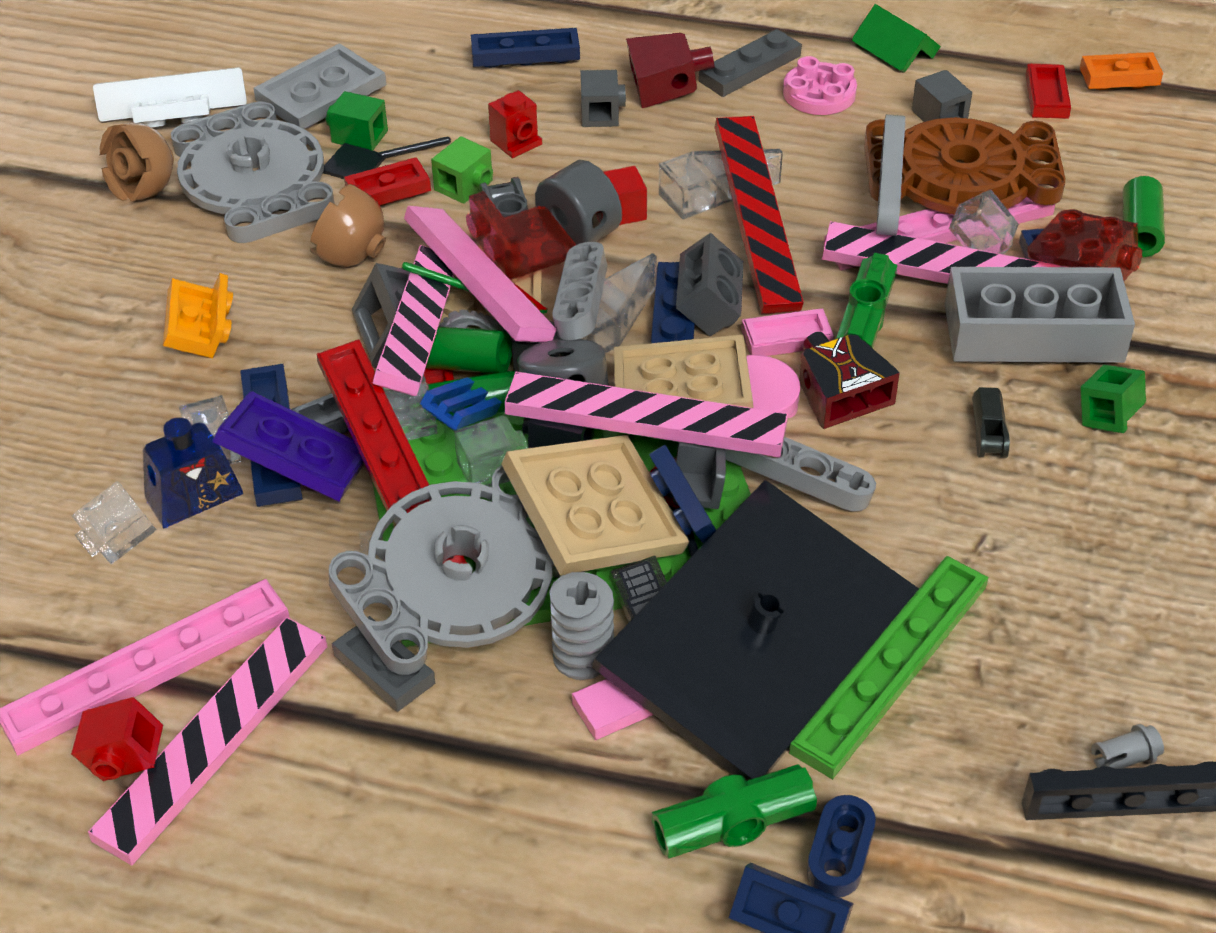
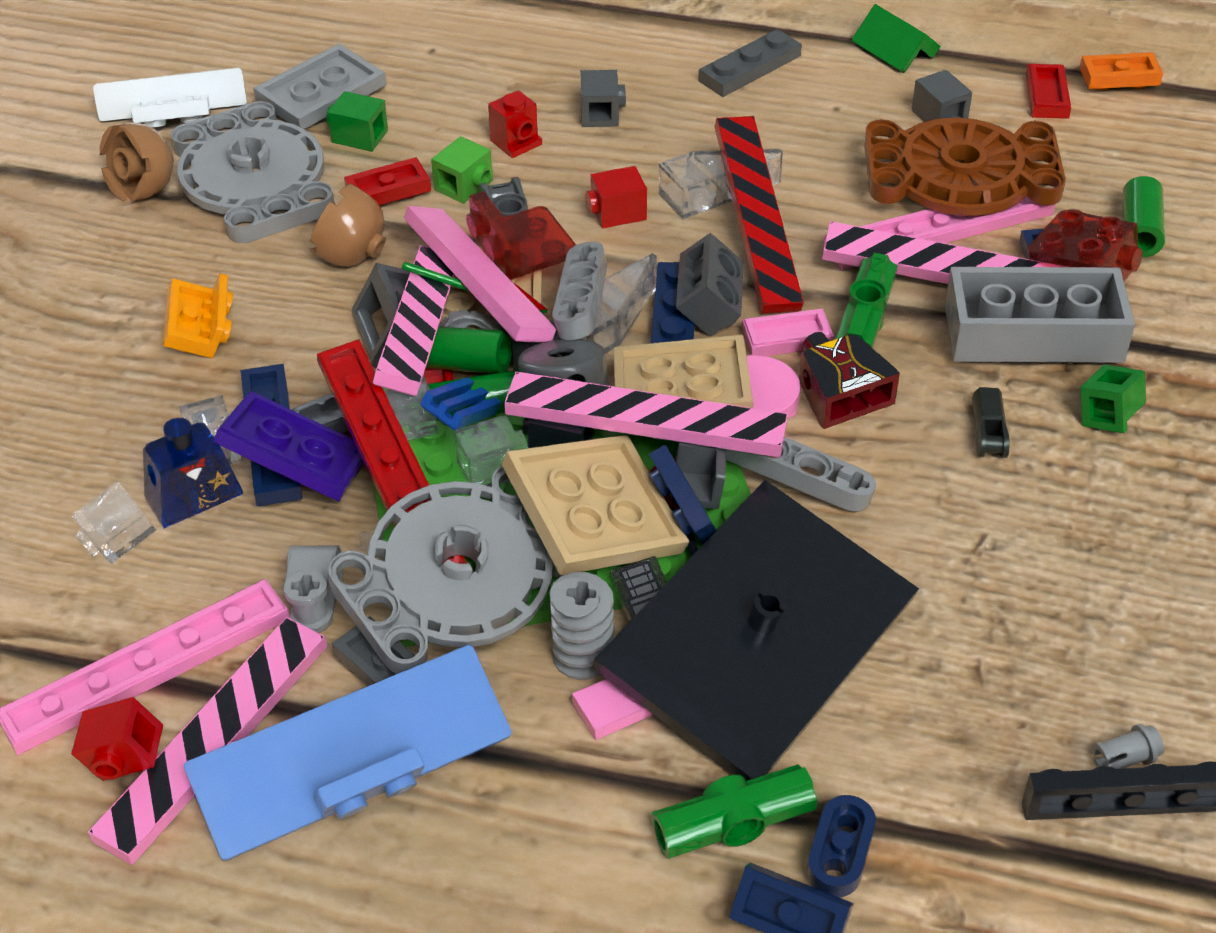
black piece [323,136,451,179] -> none
dark blue plate [471,27,580,68] -> none
dark grey piece [535,160,622,250] -> none
dark red torso [626,33,715,108] -> none
bright pink tile [783,56,857,115] -> none
bright green tile [789,556,989,780] -> none
light grey beam [876,114,905,236] -> none
clear brick [949,189,1019,255] -> none
none -> medium blue bracket [184,645,512,861]
none -> light grey piece [283,545,342,633]

